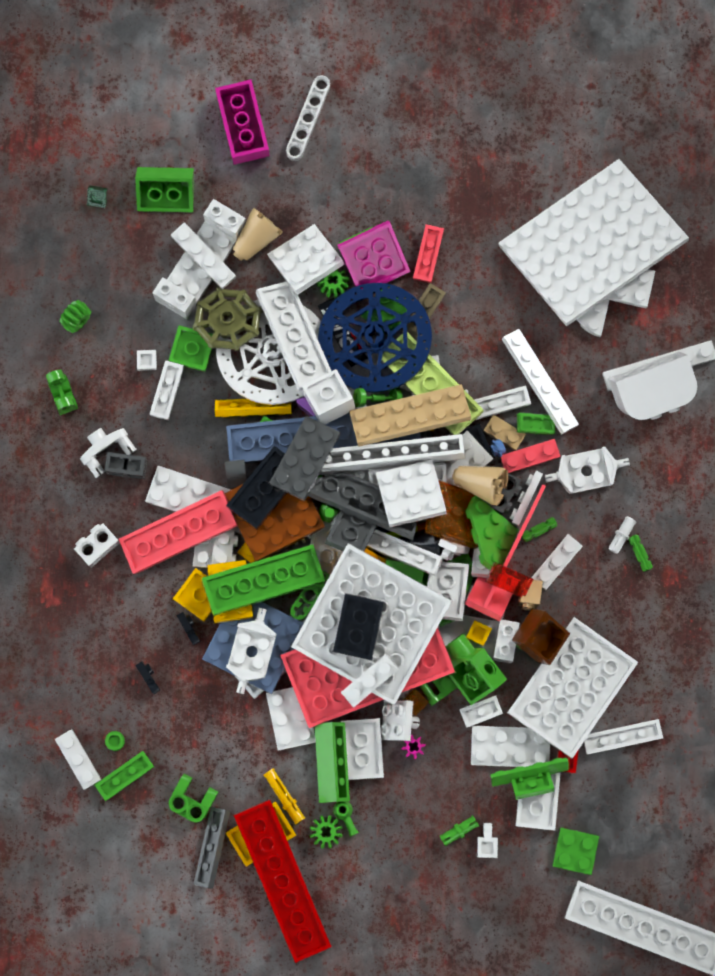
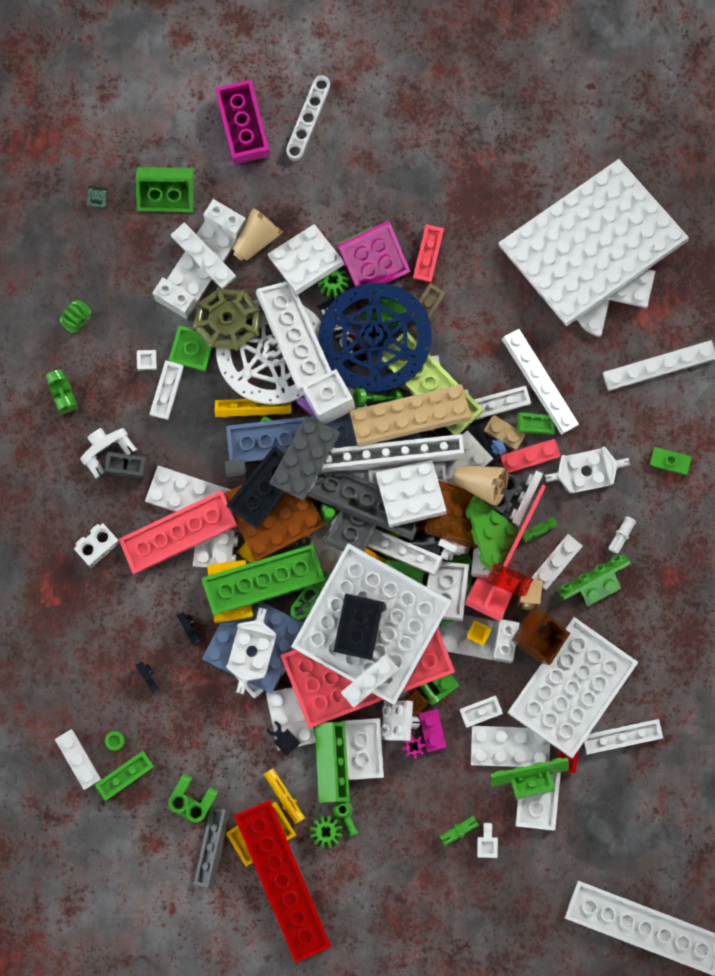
yellow plate [173,568,212,622] -> none
bright green brick [446,633,507,705] -> none
bright green plate [552,827,599,875] -> none
white brick [608,352,697,420] -> none
bright green axle [628,535,653,572] -> none
none -> black plate [266,721,301,757]
none -> dark pink plate [419,709,446,752]
none -> bright green bracket [556,554,631,606]
none -> bright green plate [649,447,692,476]

